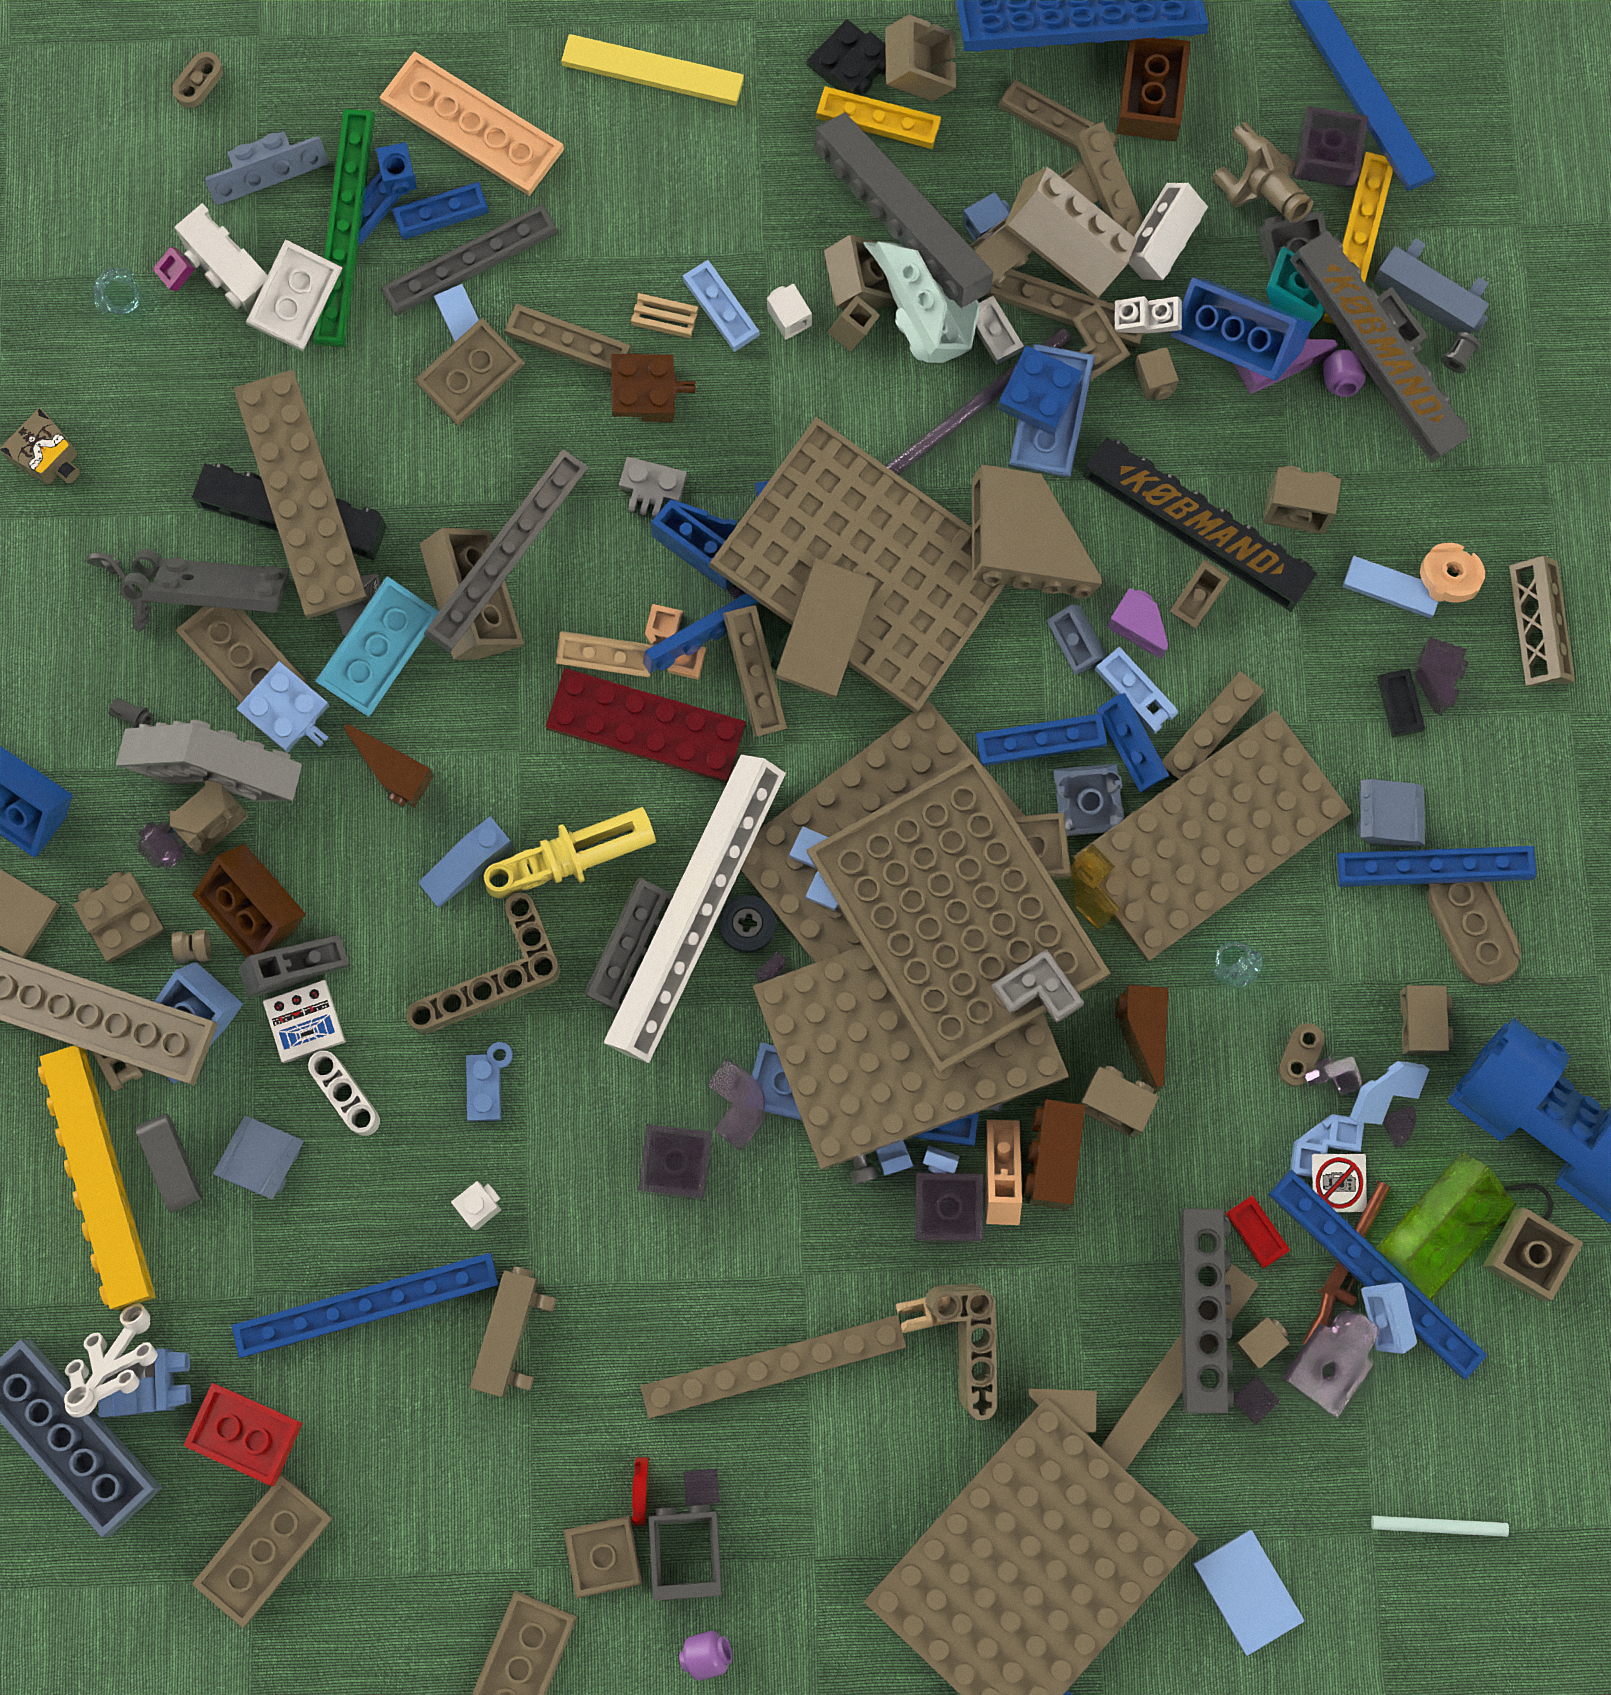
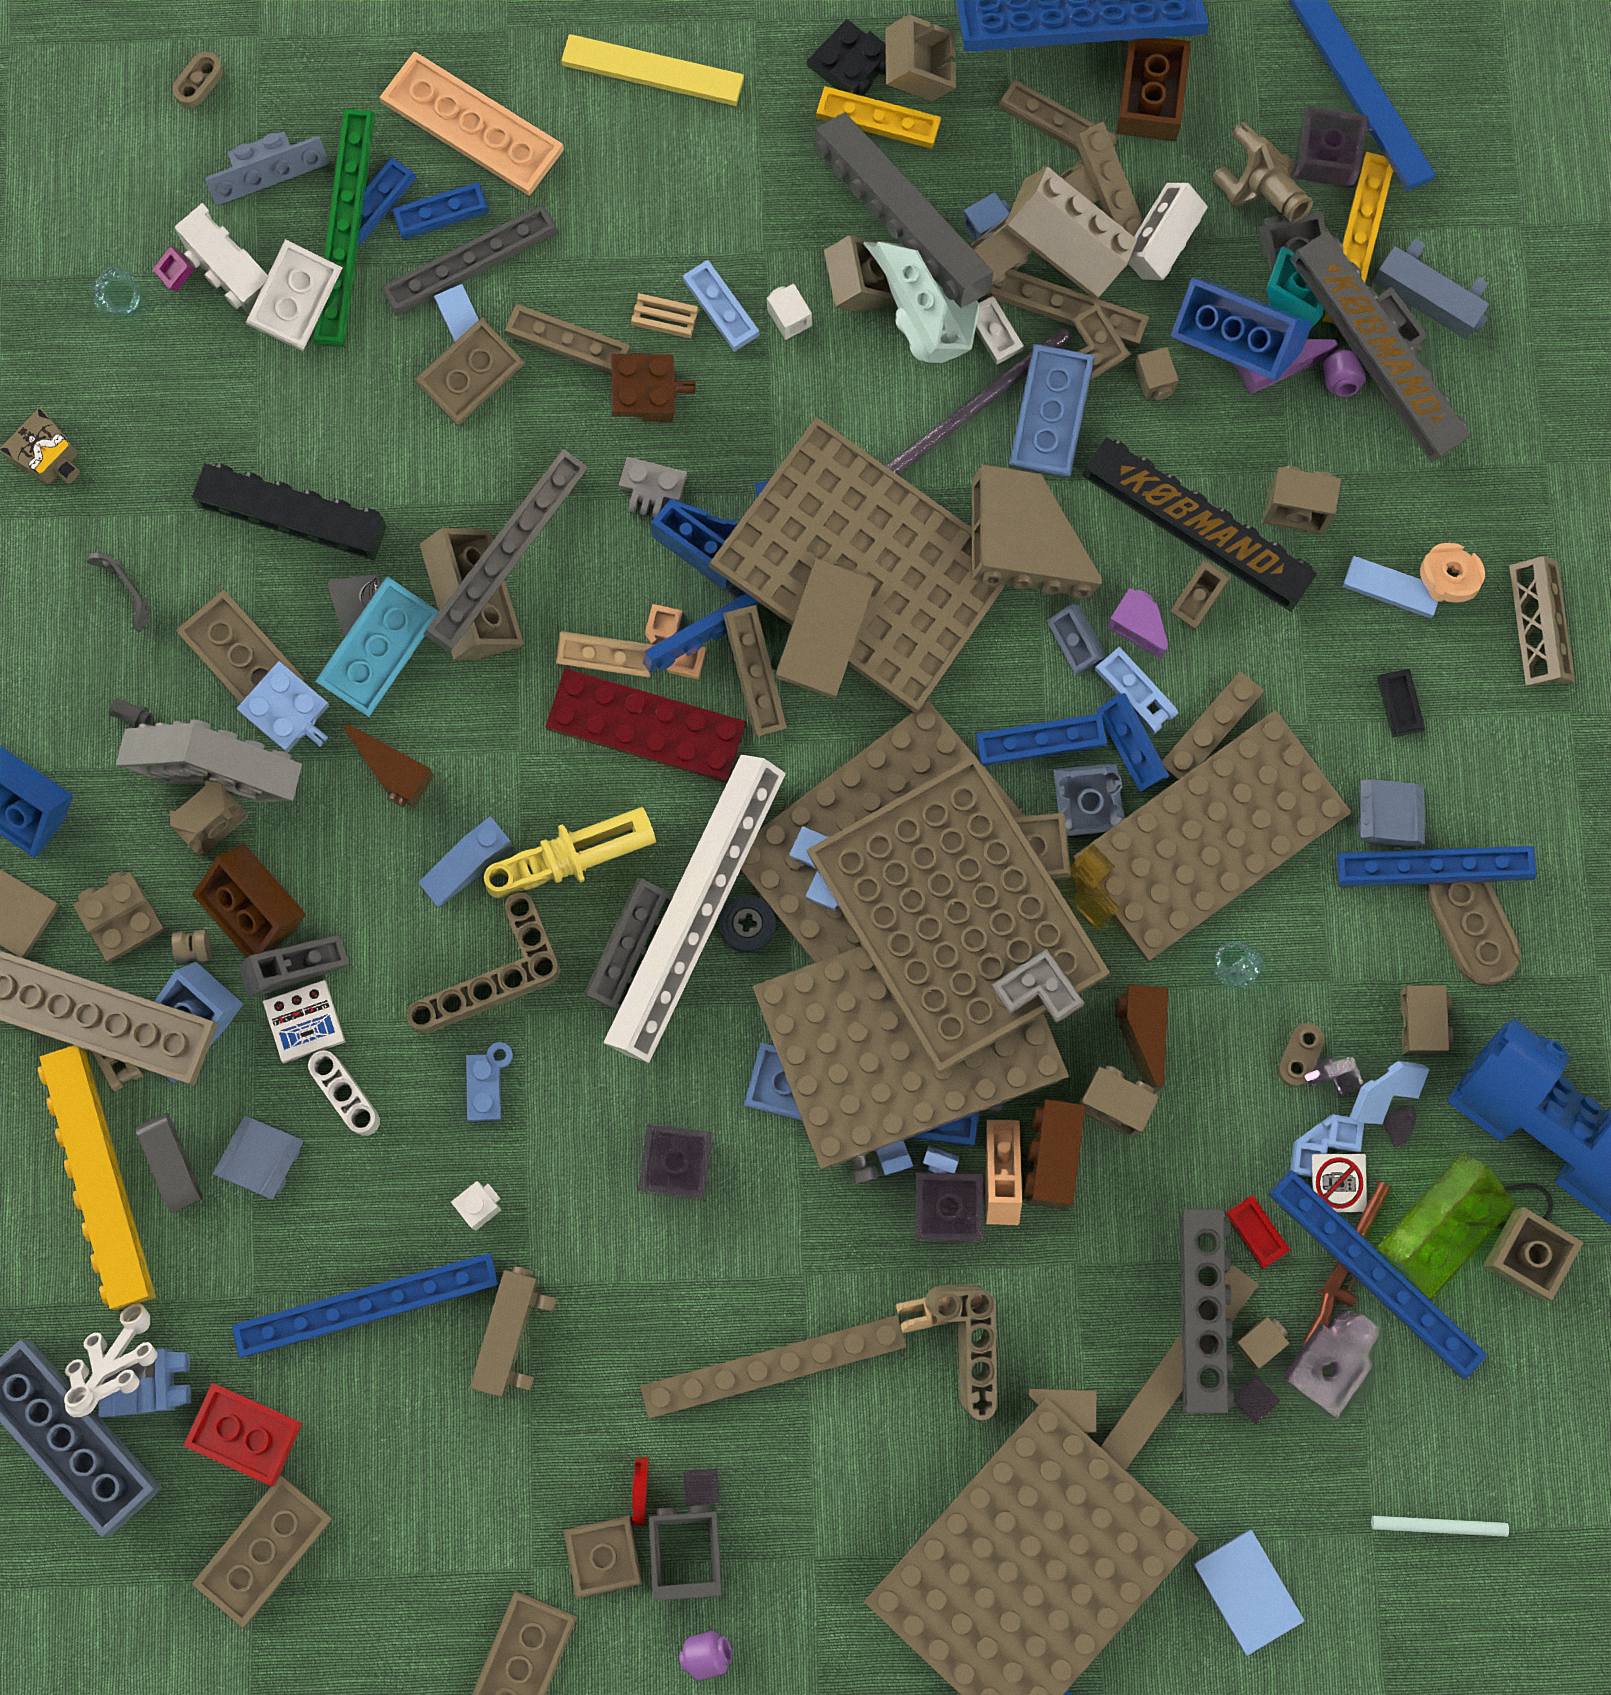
dark grey hinge [120,549,289,613] -> none
clear purple head [137,821,186,870] -> none
dark tan plate [233,369,368,619] -> none
blue brick [376,142,417,195] -> none
clear purple plate [708,1058,766,1150] -> none
tile [755,951,786,983] -> none
dark tan brick [827,295,880,351] -> none
blue brick [998,346,1083,436] -> none
white slope [1115,296,1182,333] -> none
light blue slope [1361,1283,1417,1354] -> none
clear purple slope [1414,637,1468,715] -> none
dark grey bush [1441,332,1481,373] -> none

